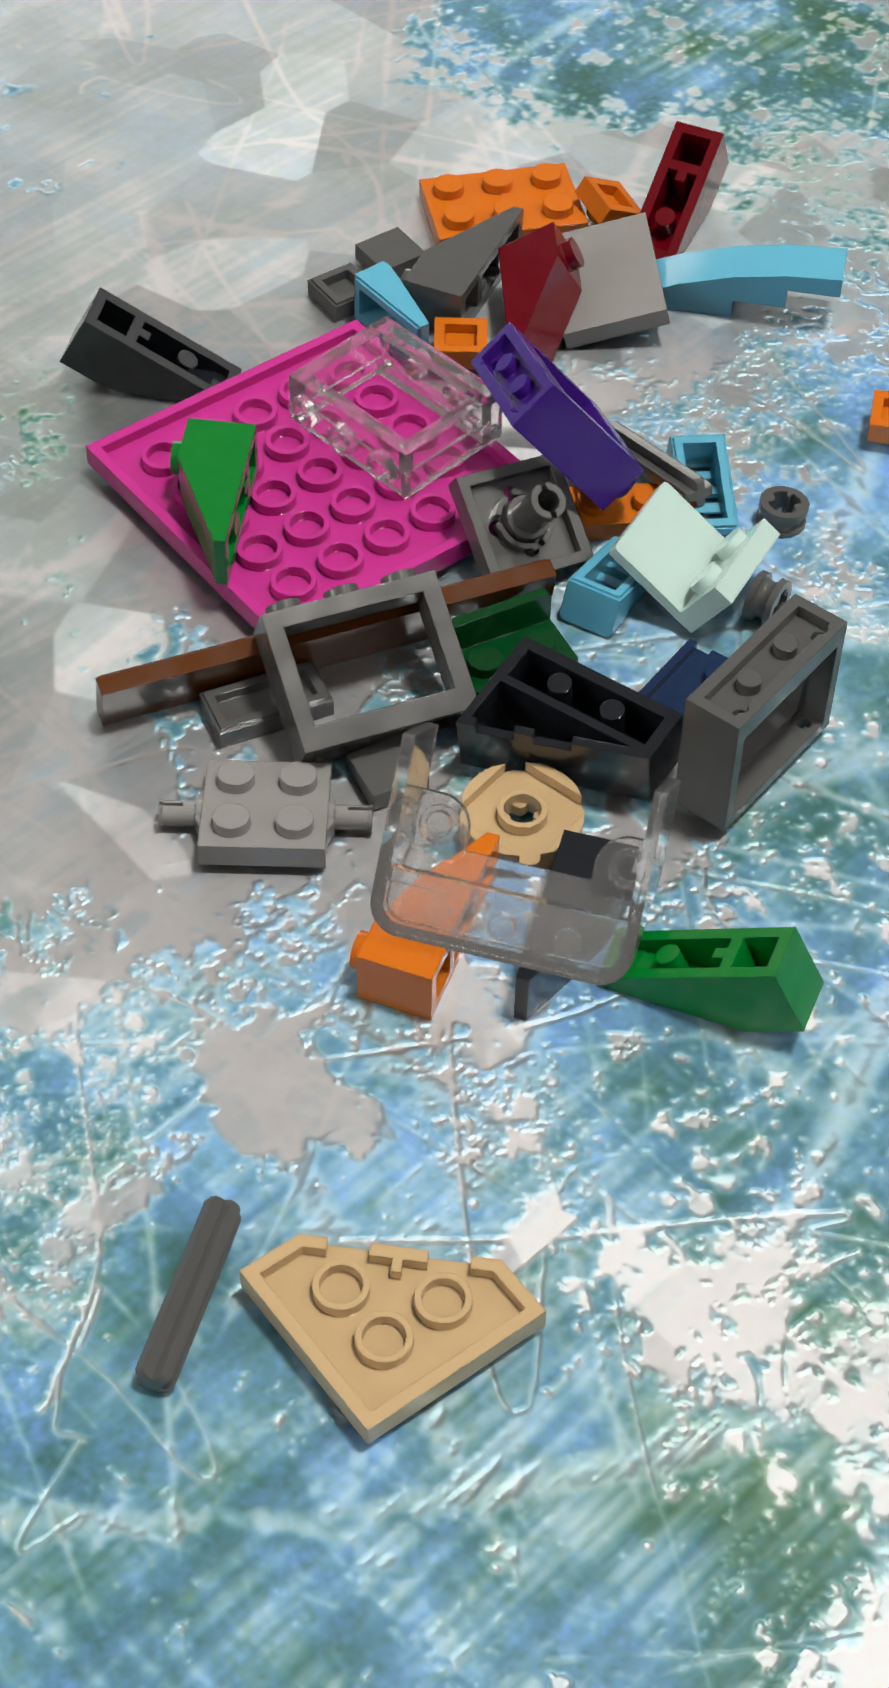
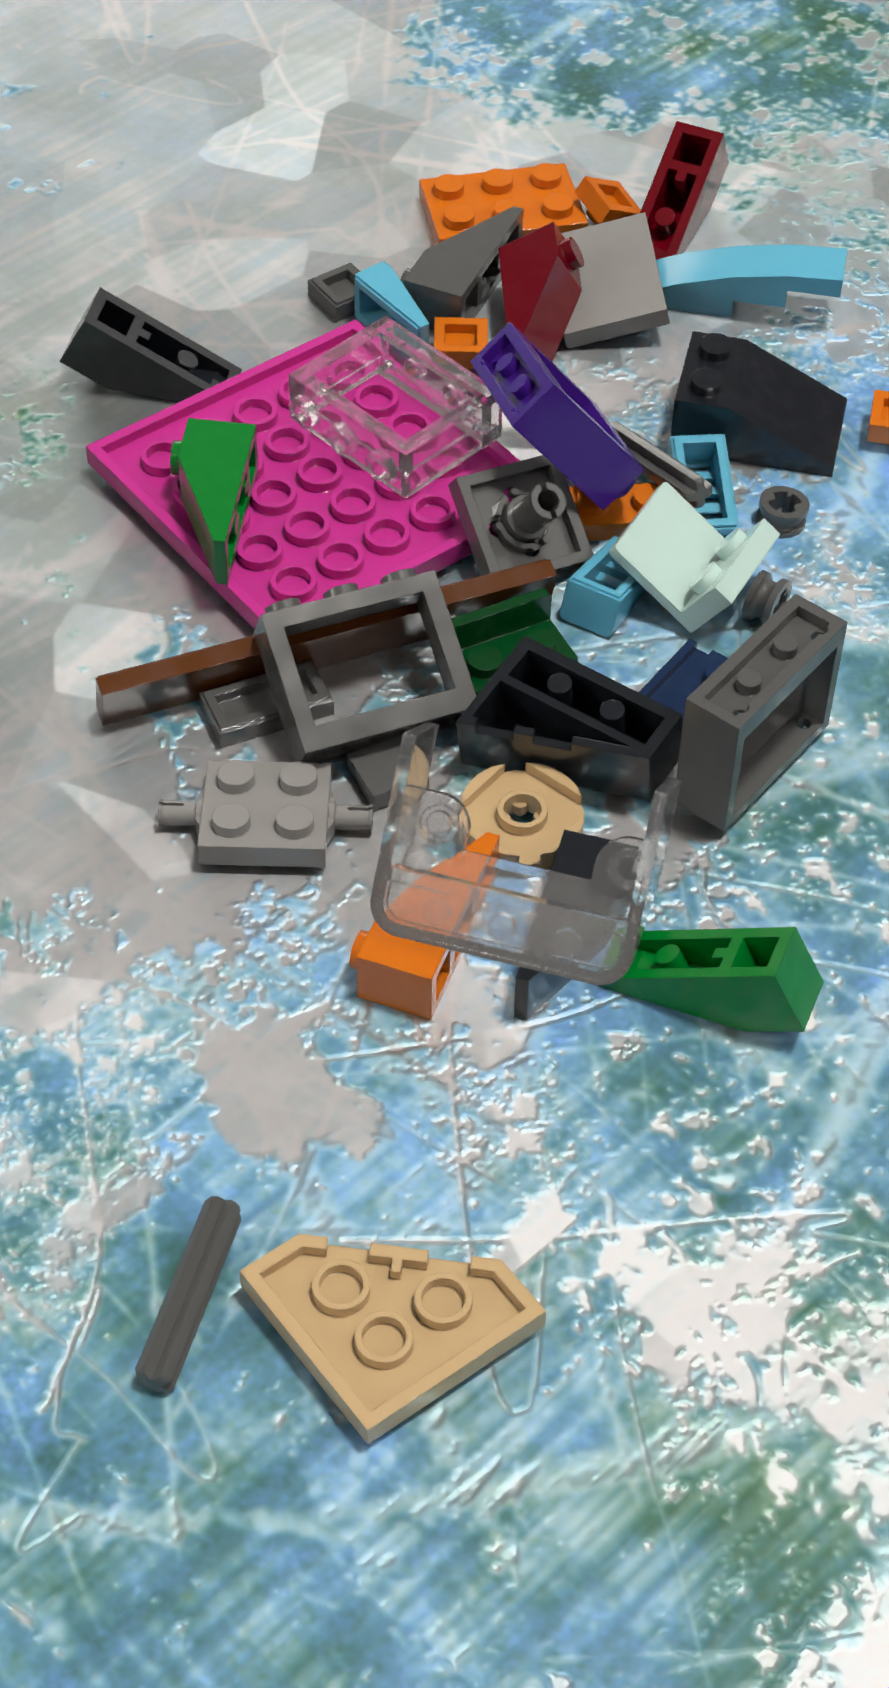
dark grey tile [355,227,424,279] -> none
none -> black slope [671,331,847,477]

